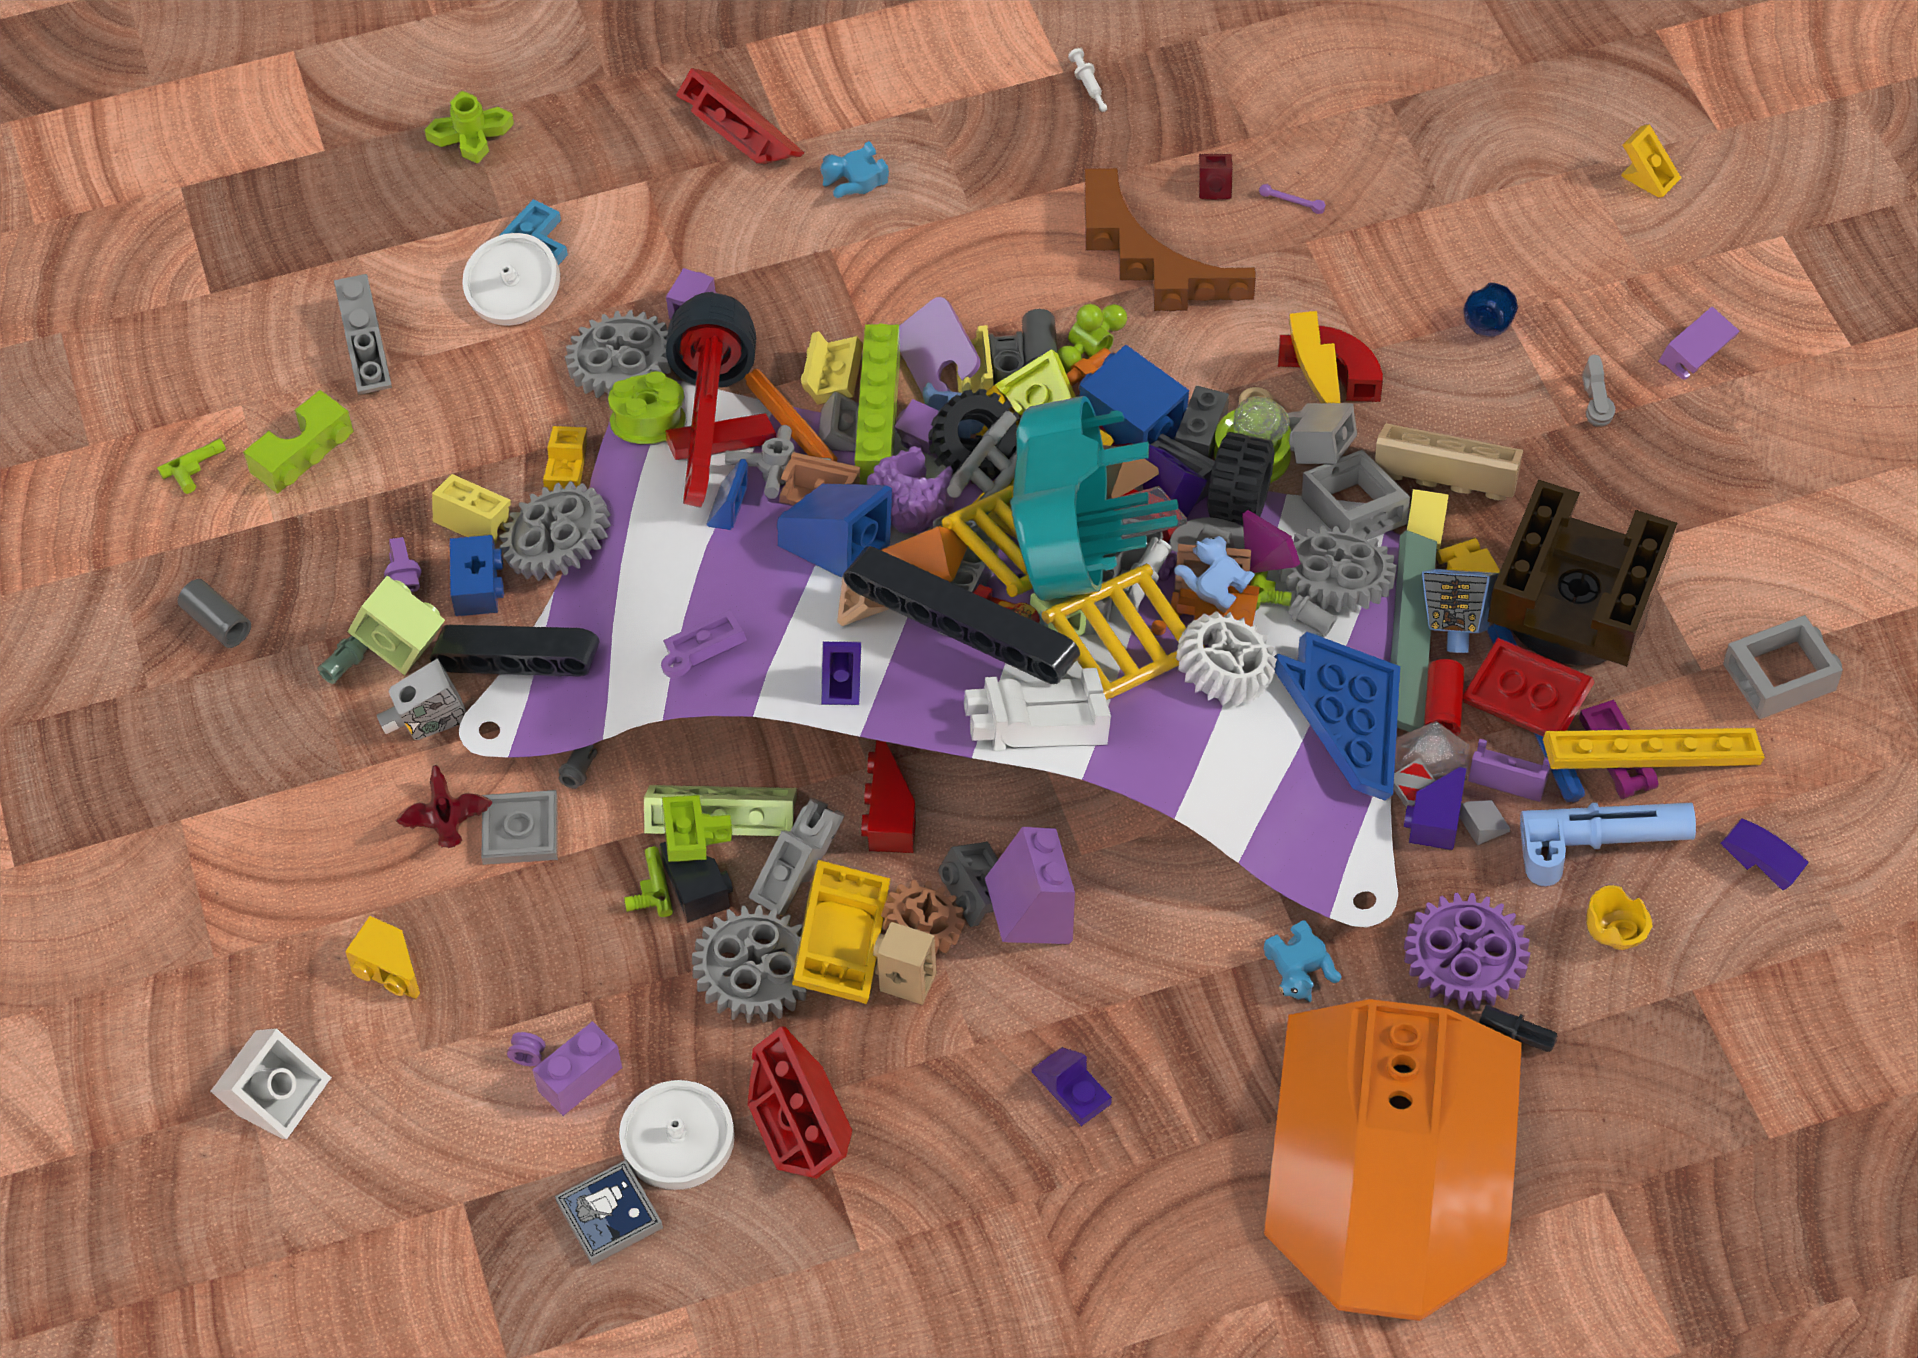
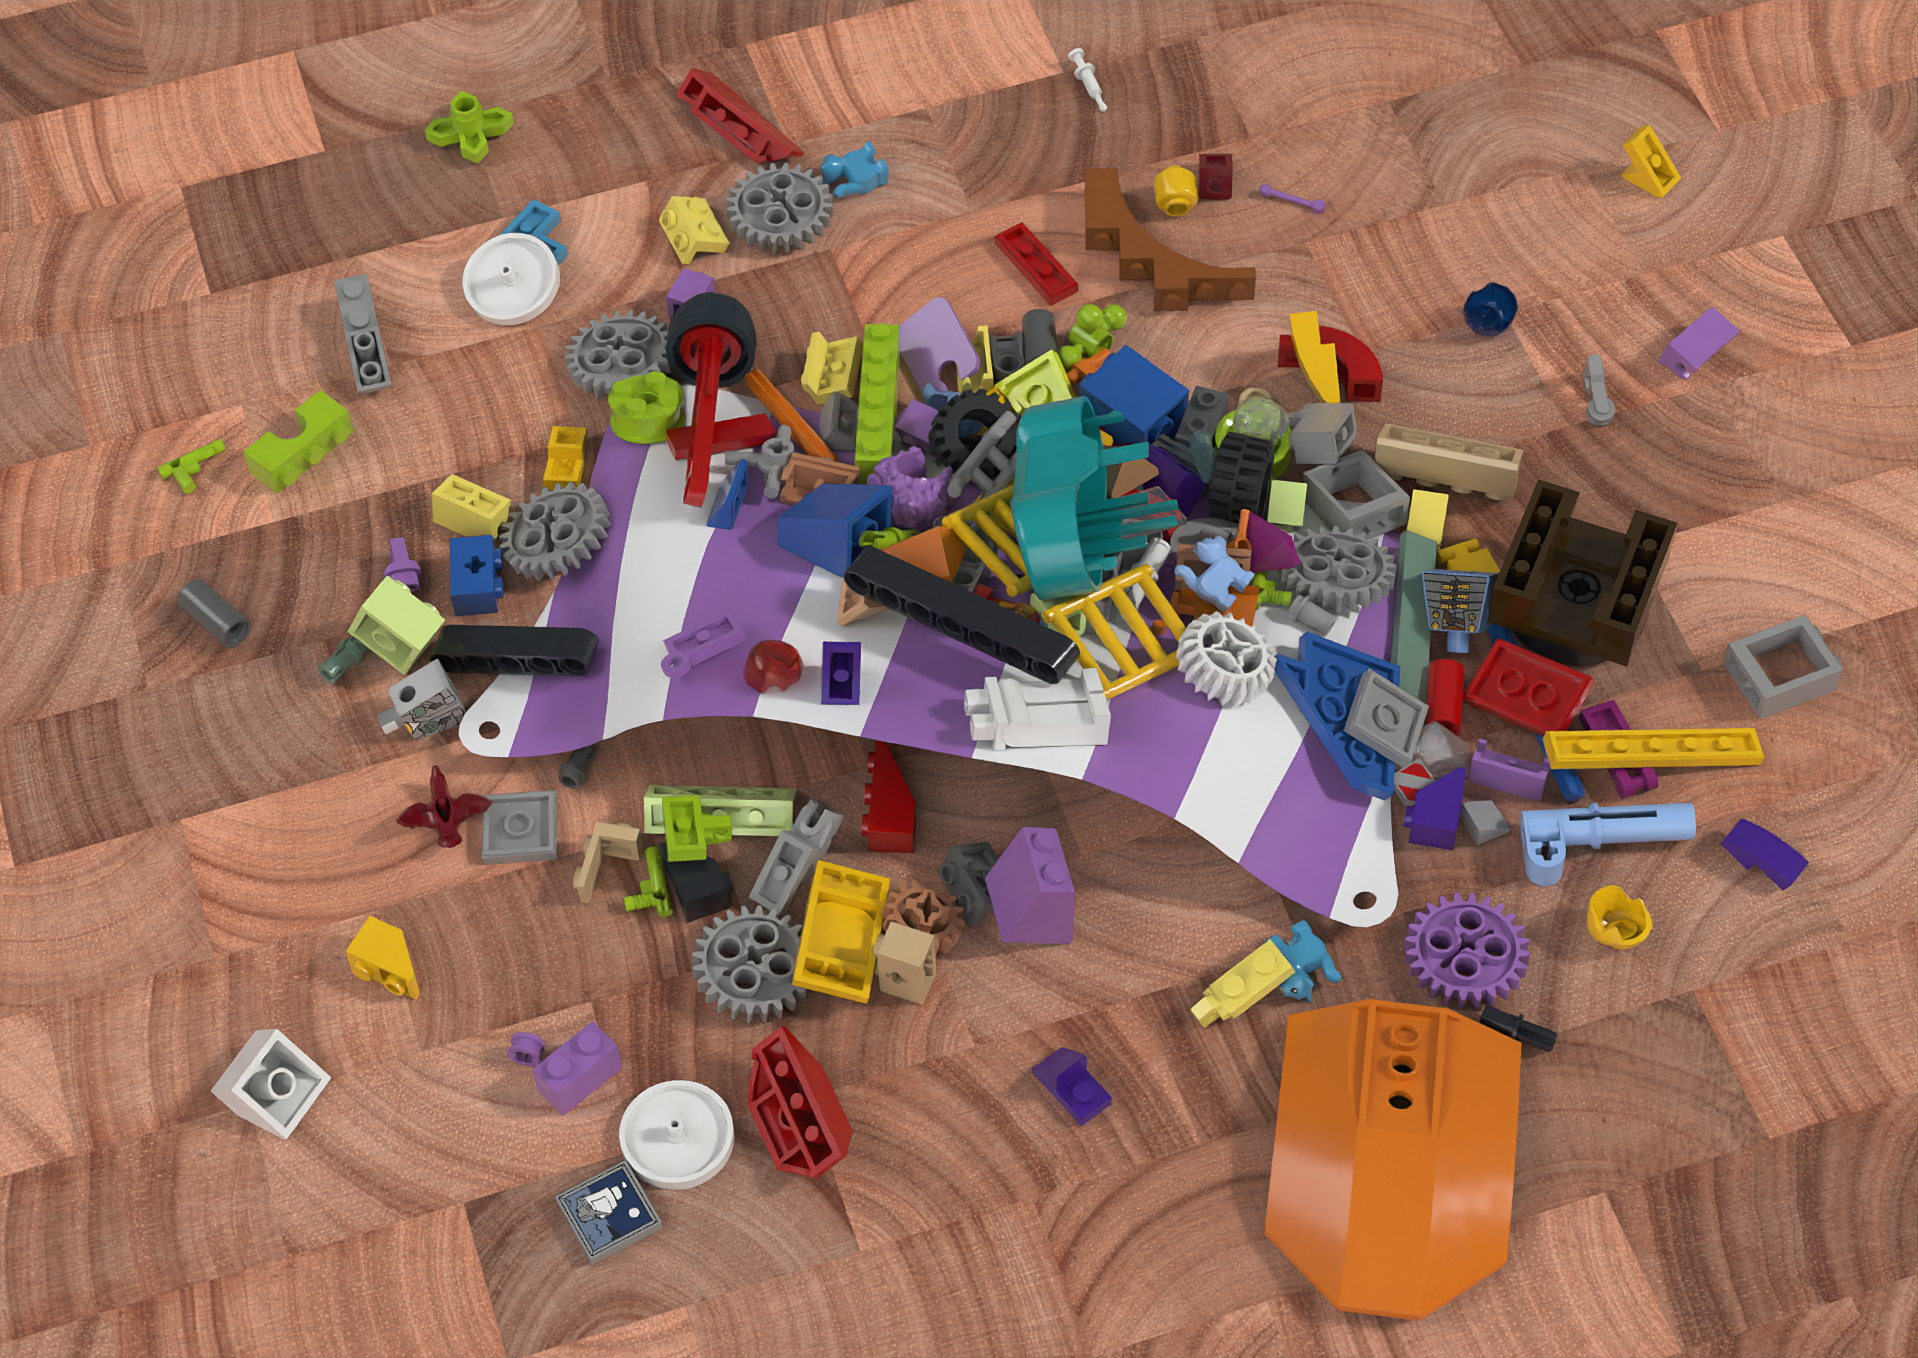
none -> tan bracket [573,822,643,904]
none -> light yellow bracket [659,196,730,264]
none -> light grey gear [726,162,833,253]
none -> clear red hair [743,639,804,693]
none -> lime pin [859,527,920,550]
none -> red tile [995,222,1079,306]
none -> yellow head [1154,165,1198,217]
none -> clear light blue axle [1189,430,1217,483]
none -> light yellow hinge [1191,939,1295,1028]
none -> orange hand [1226,509,1252,552]
none -> yellowish green brick [1264,480,1307,533]
none -> light grey tile [1344,668,1429,768]

